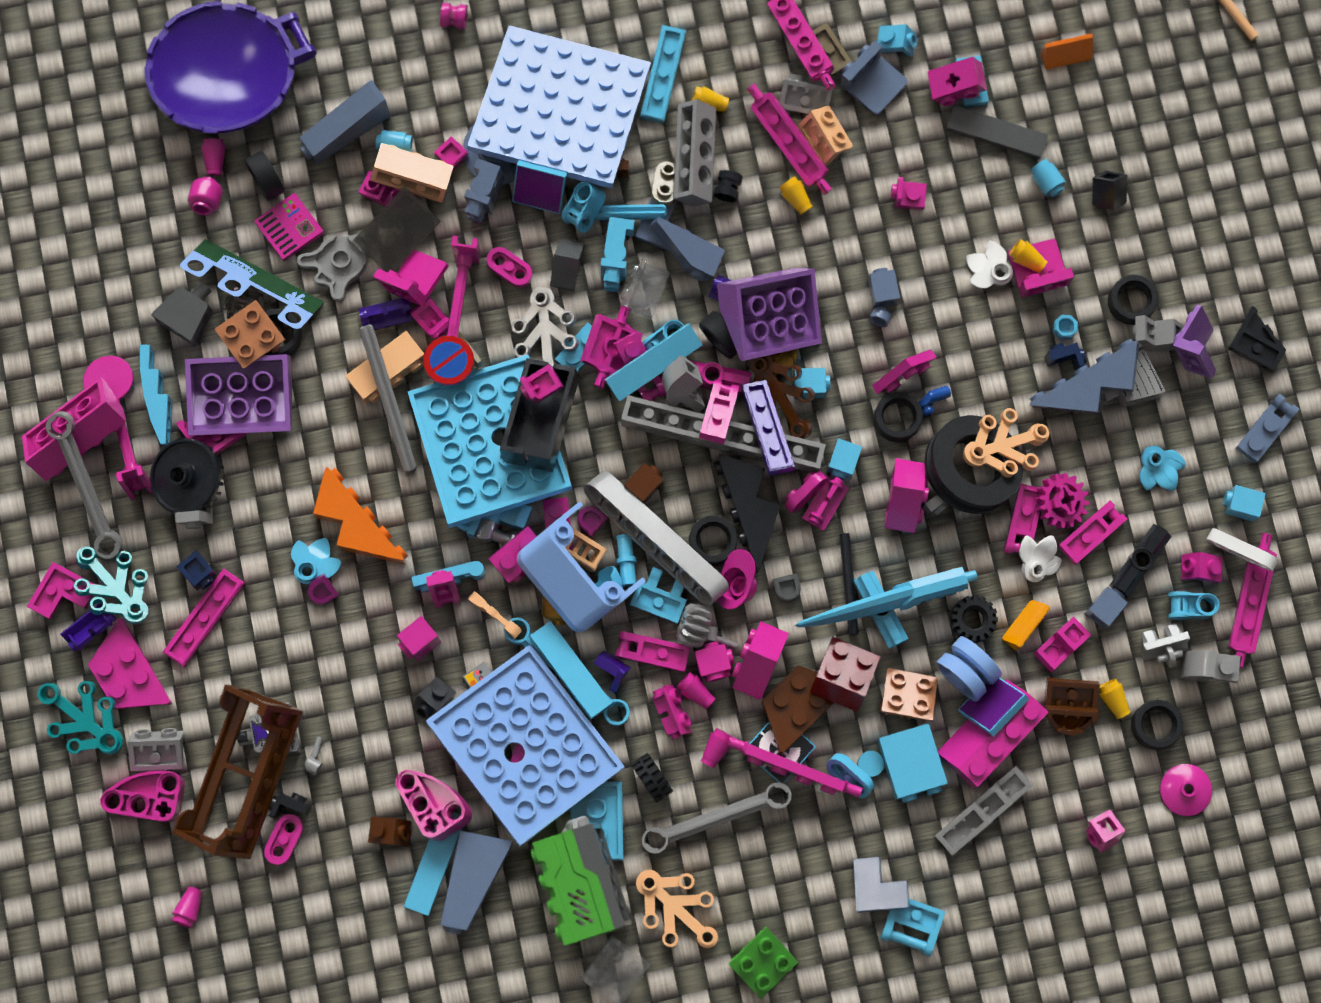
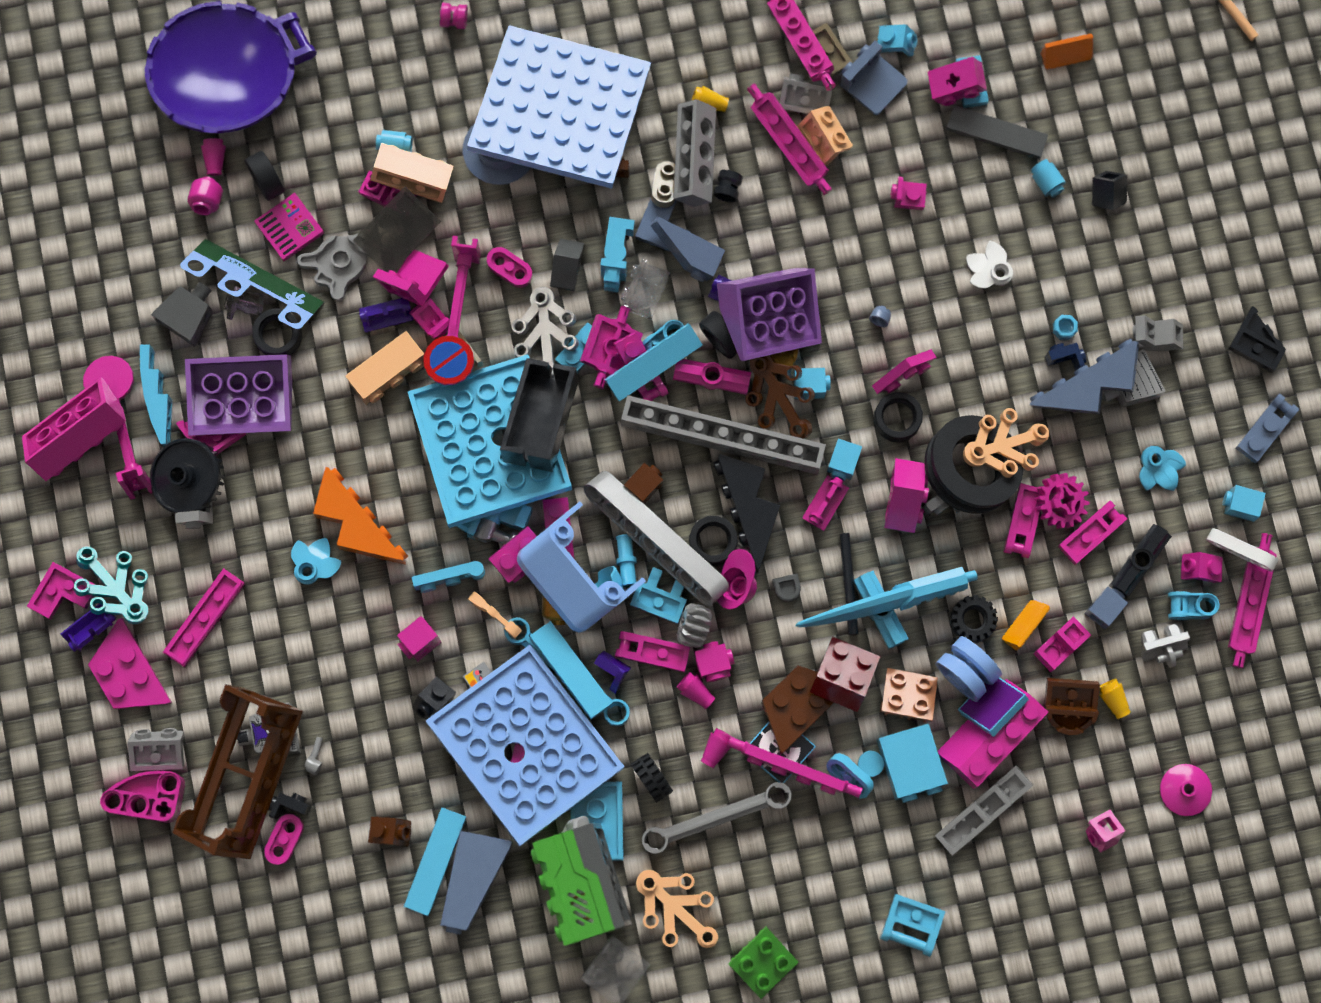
teal plant [38,681,123,755] -> none
light grey piece [46,411,123,559] -> none
dark pink cone [172,887,203,928] -> none
dark blue bracket [176,550,217,591] -> none
nougat hinge [214,300,285,369] -> none
sand blue slope [300,80,390,165] -> none
magenta tile [308,573,339,605] -> none
light grey axle [359,325,417,472] -> none
dark pink beam [396,770,472,841] -> none
dark pink plate [426,570,461,608] -> none
dark pink tile [434,136,469,171] -> none
sand blue hips [464,158,505,224] -> none
dark purple tile [512,160,567,214] -> none
dark pink bracket [520,364,564,403] -> none
medium azure piece [561,181,606,233] -> none
light nougat slope [565,528,607,572] -> none
magenta tile [577,506,608,538] -> none
medium azure axle [595,204,667,220] -> none
medium azure tile [640,25,686,124] -> none
dark pink hinge [652,685,692,740] -> none
light grey brick [662,355,705,413] -> none
plate [699,380,740,445] -> none
light grey hand [705,626,737,649] -> none
dark pink brick [732,621,789,700] -> none
tile [741,380,795,476] -> none
yellow cone [779,176,813,215] -> none
dark pink plate [785,471,828,514] -> none
tile [853,857,910,913] -> none
sand blue brick [868,268,900,309] -> none
blue arm [919,386,951,417] -> none
dark pink bracket [1007,238,1074,298] -> none
yellow cone [1009,239,1048,274] -> none
white plate [1019,535,1062,582] -> none
black tyre [1108,274,1158,325] -> none
black tyre [1131,699,1184,750] -> none
medium lavender bracket [1173,305,1216,379] -> none
light grey brick [1180,650,1240,683] -> none

